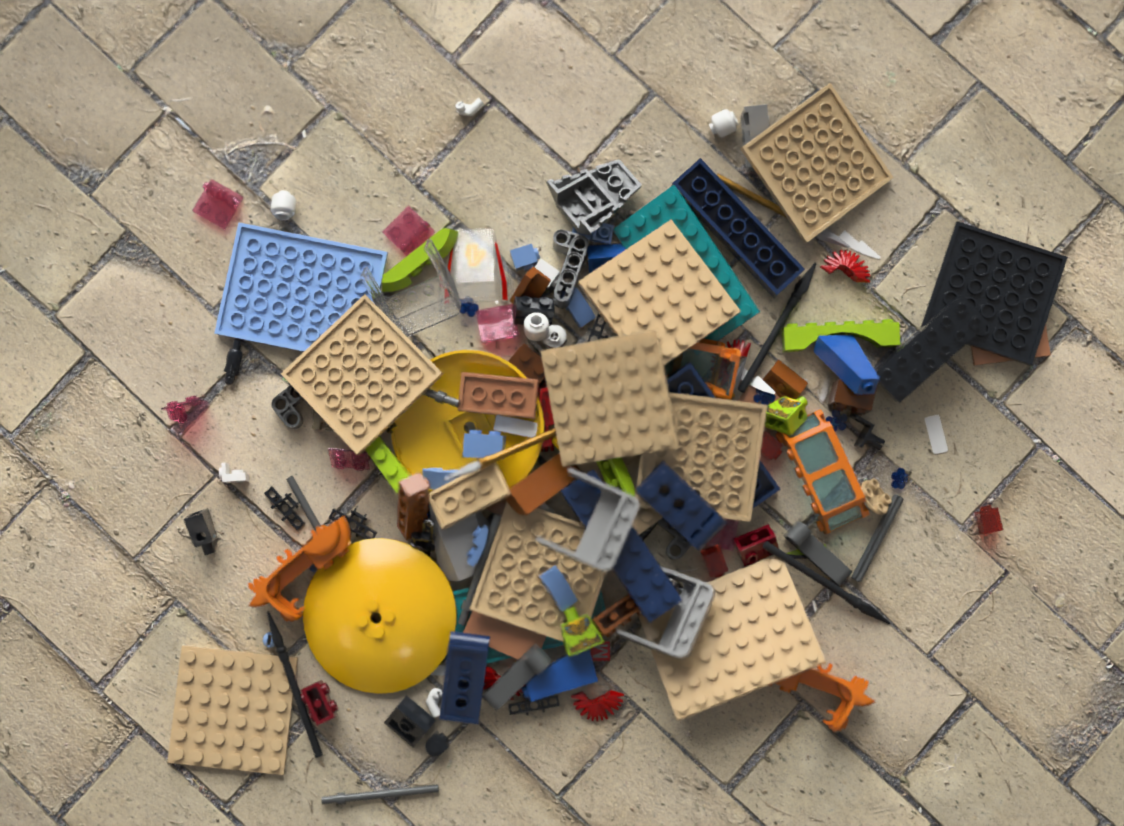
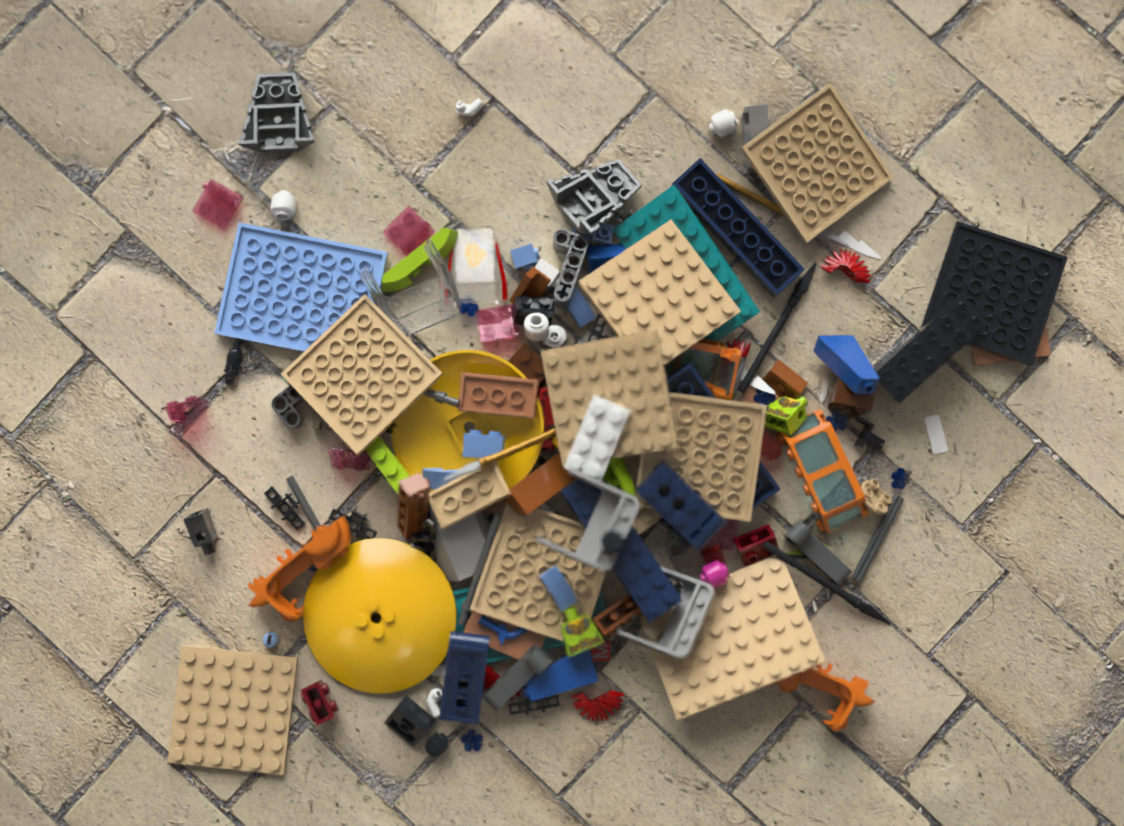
white bracket [219,463,249,483] -> none
black piece [267,611,323,758] -> none
dark grey bar [321,784,439,805] -> none
medium blue slope [466,523,488,567] -> none
white sticker [494,415,538,438] -> none
lime arch [781,319,901,352] -> none
clear red brick [974,505,1003,534] -> none
none -> dark grey wedge [238,72,315,153]
none -> clear blue plant [461,729,483,751]
none -> blue piece [478,614,528,645]
none -> white plate [564,395,631,481]
none -> black plate [600,530,627,554]
none -> dark pink head [699,561,730,589]

